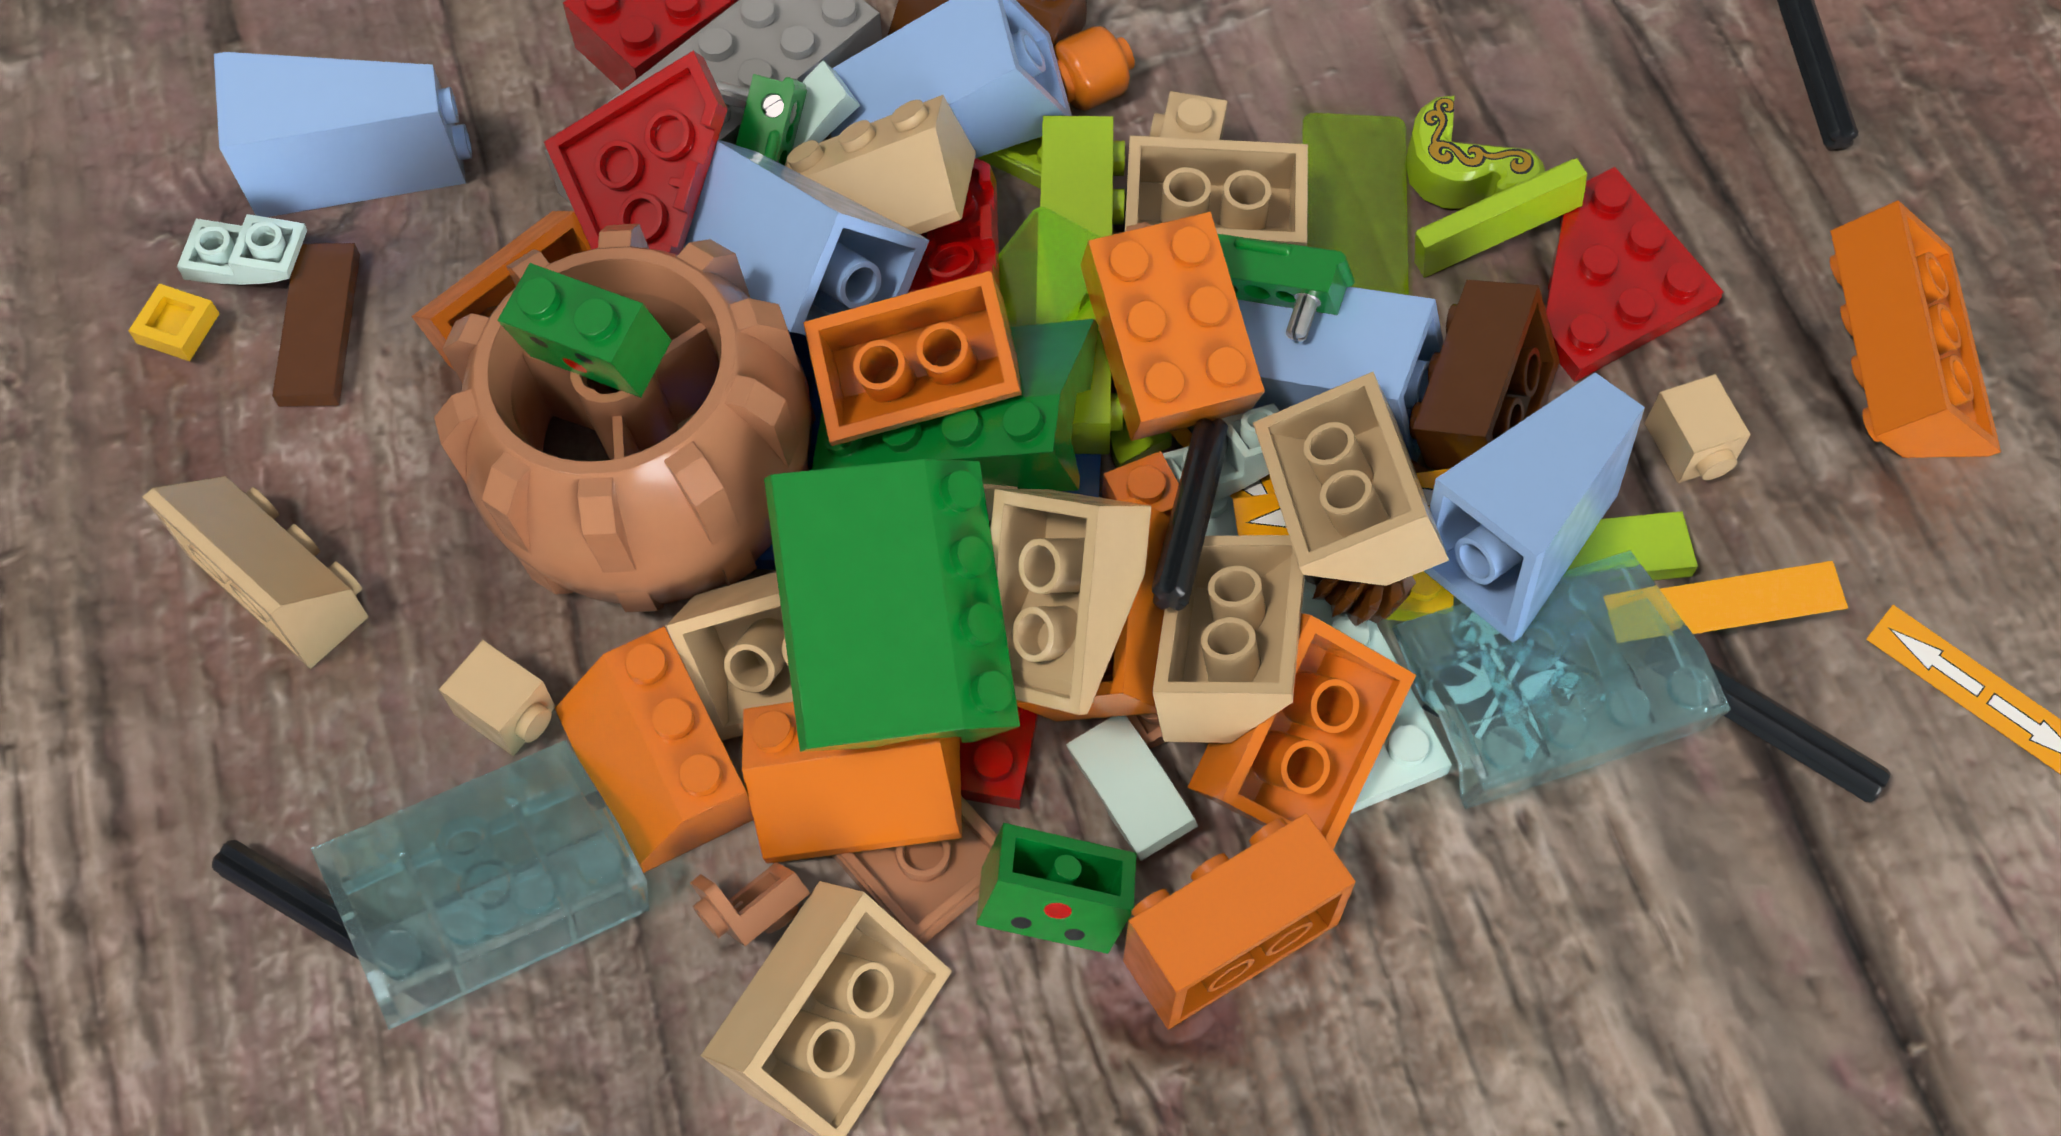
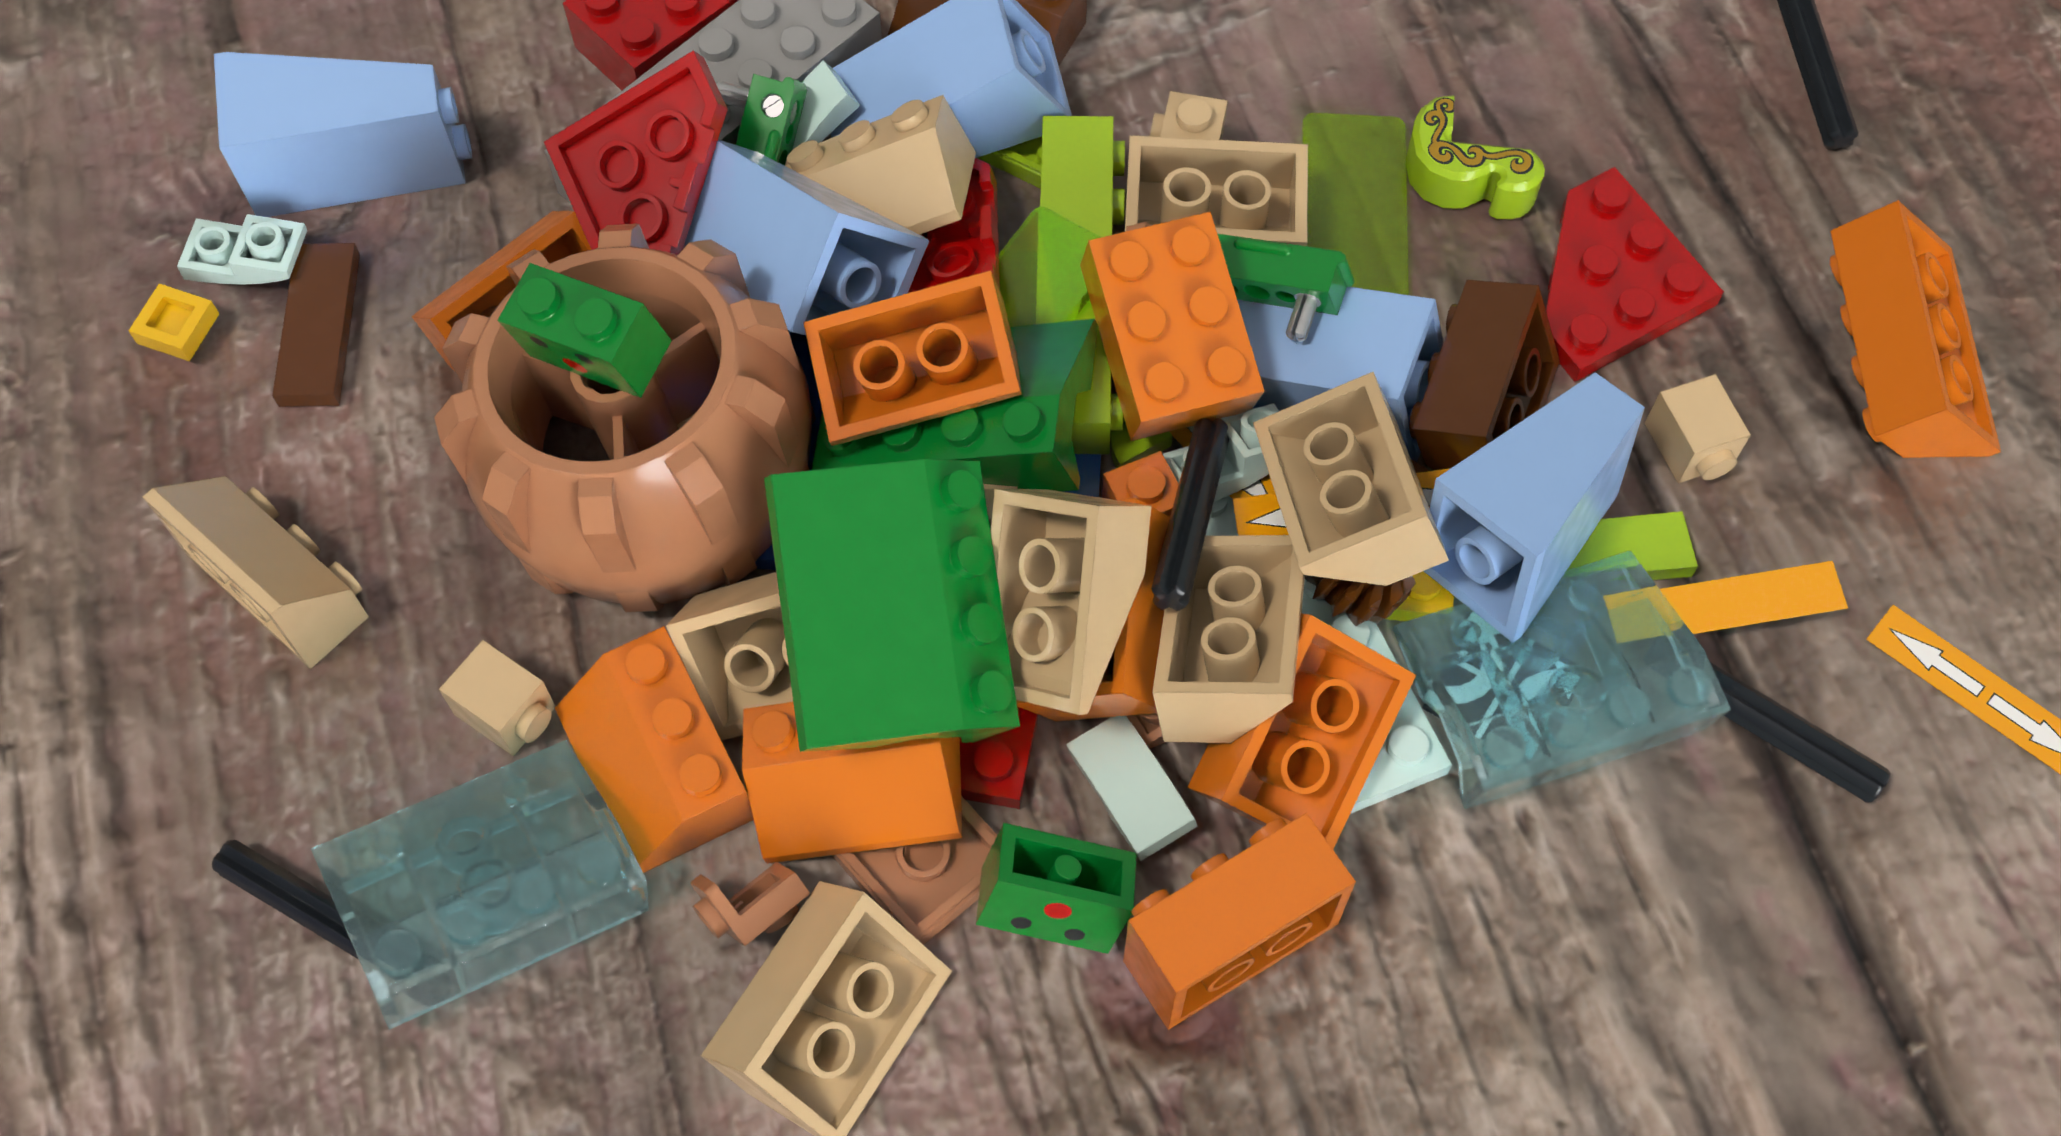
orange head [1054,26,1135,111] -> none
lime tile [1414,158,1587,278] -> none

